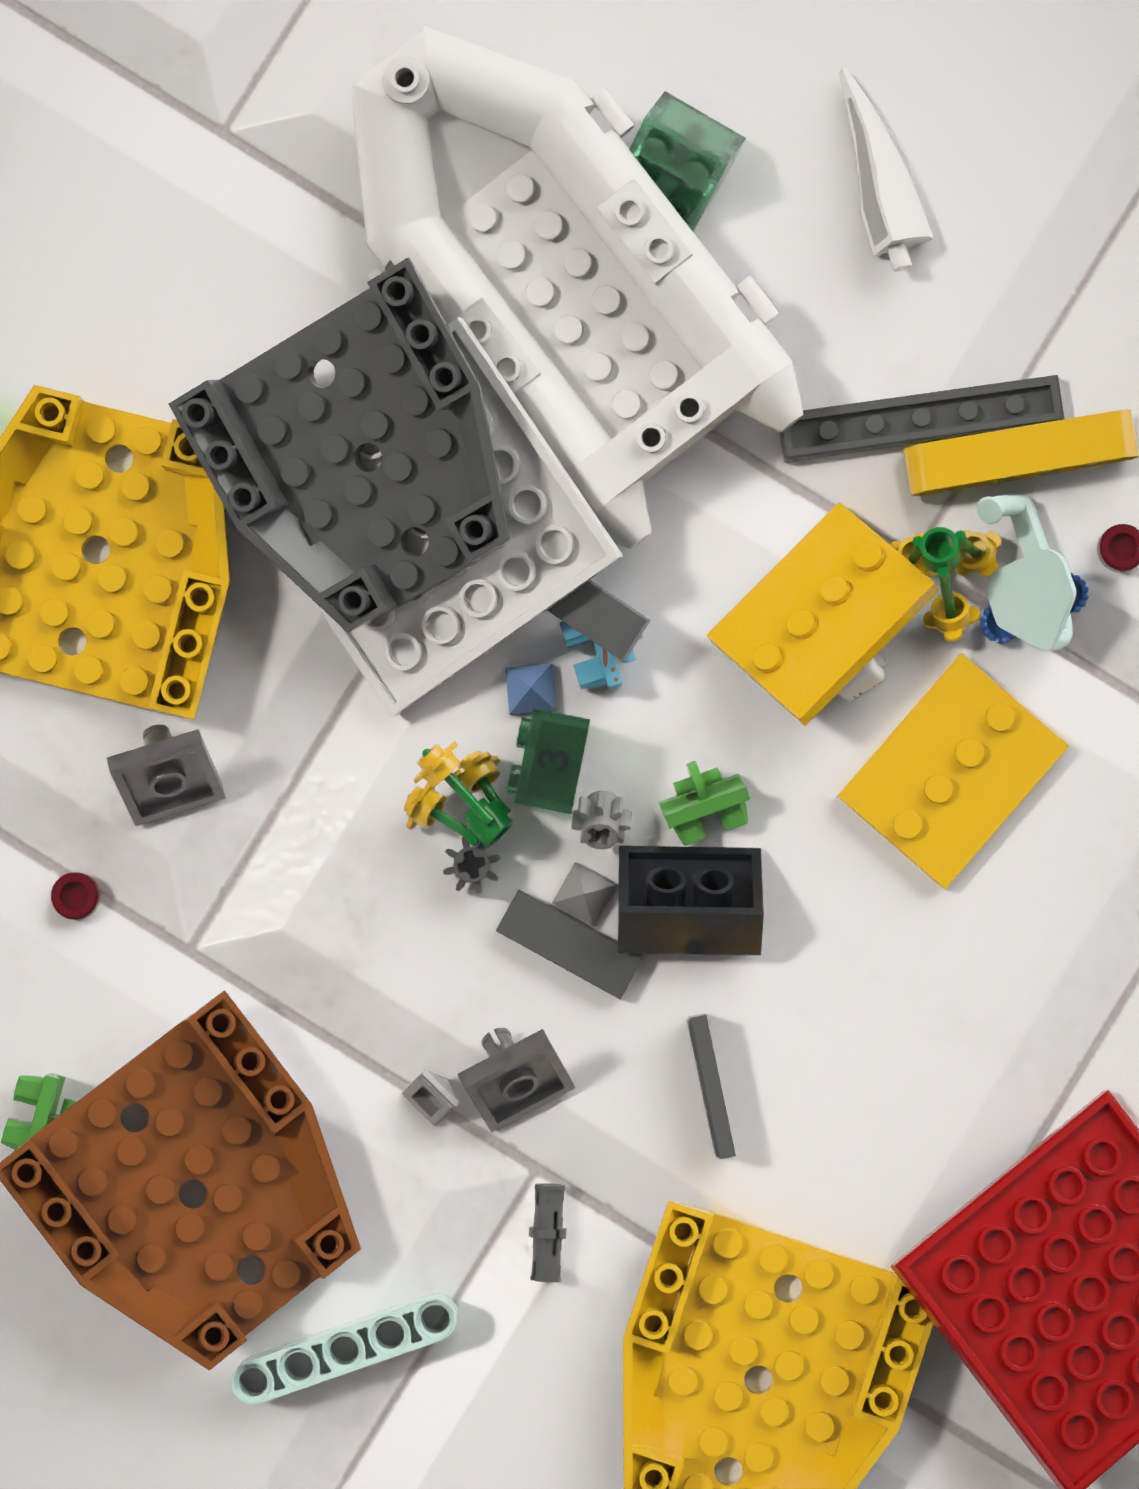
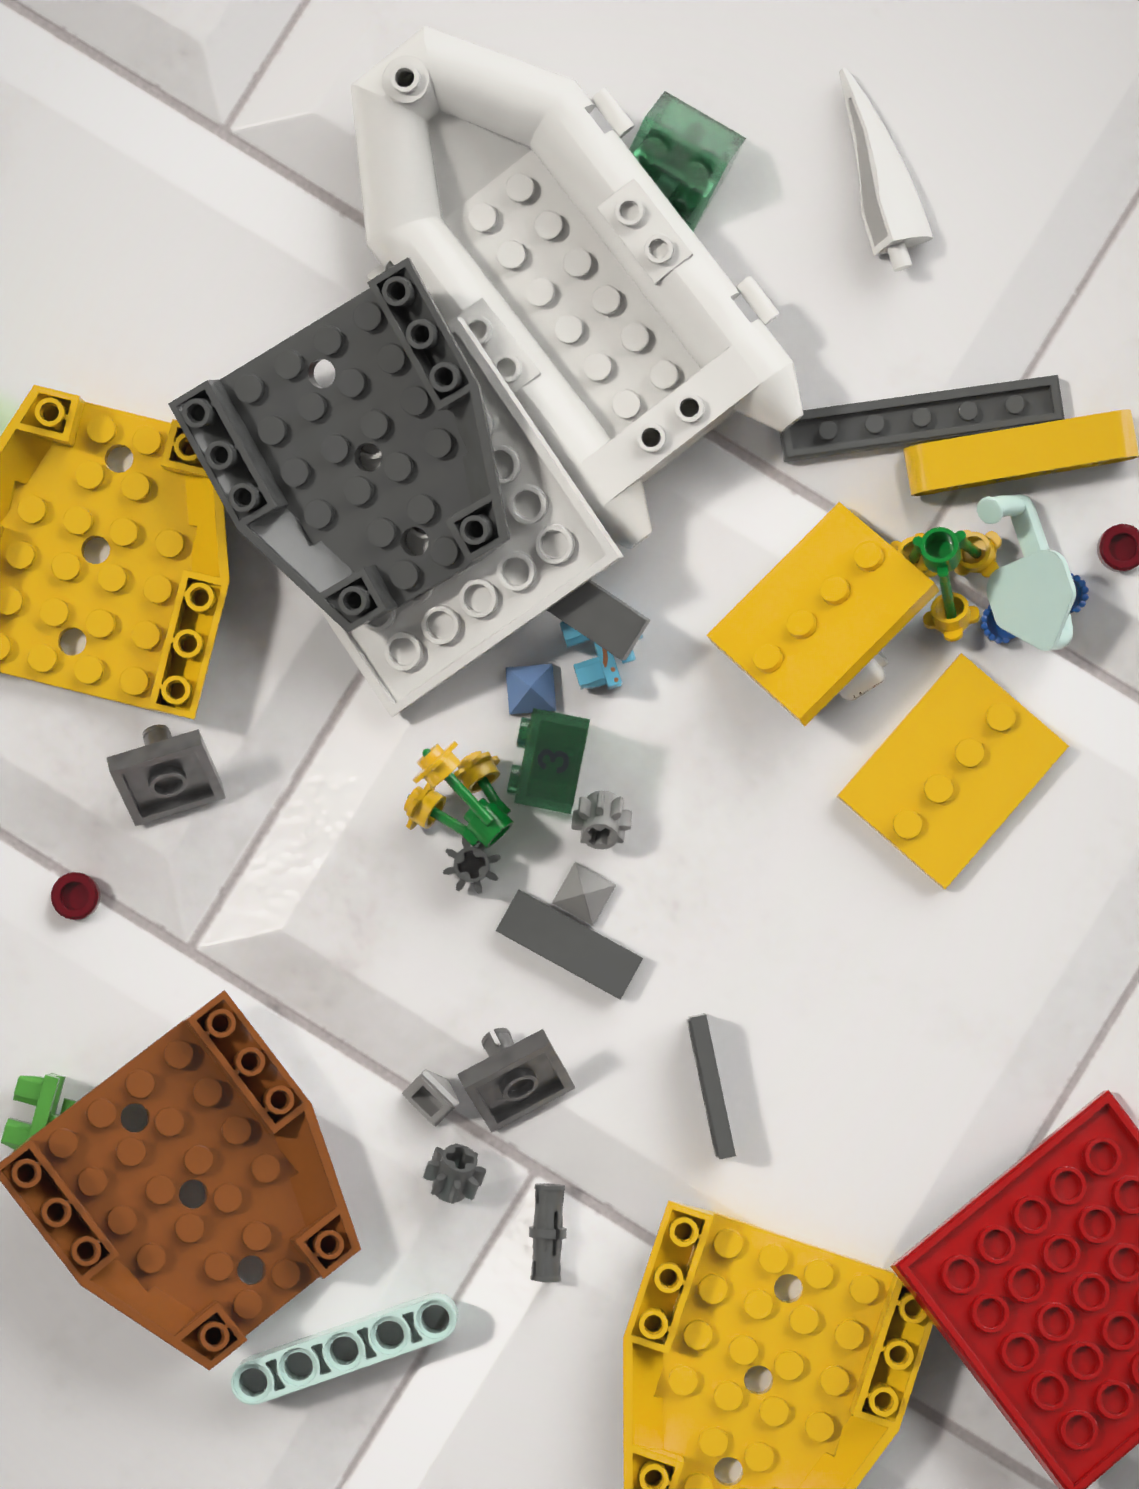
black slope [618,846,764,955] -> none
bright green hips [658,761,750,846] -> none
none -> dark grey gear [423,1143,486,1204]

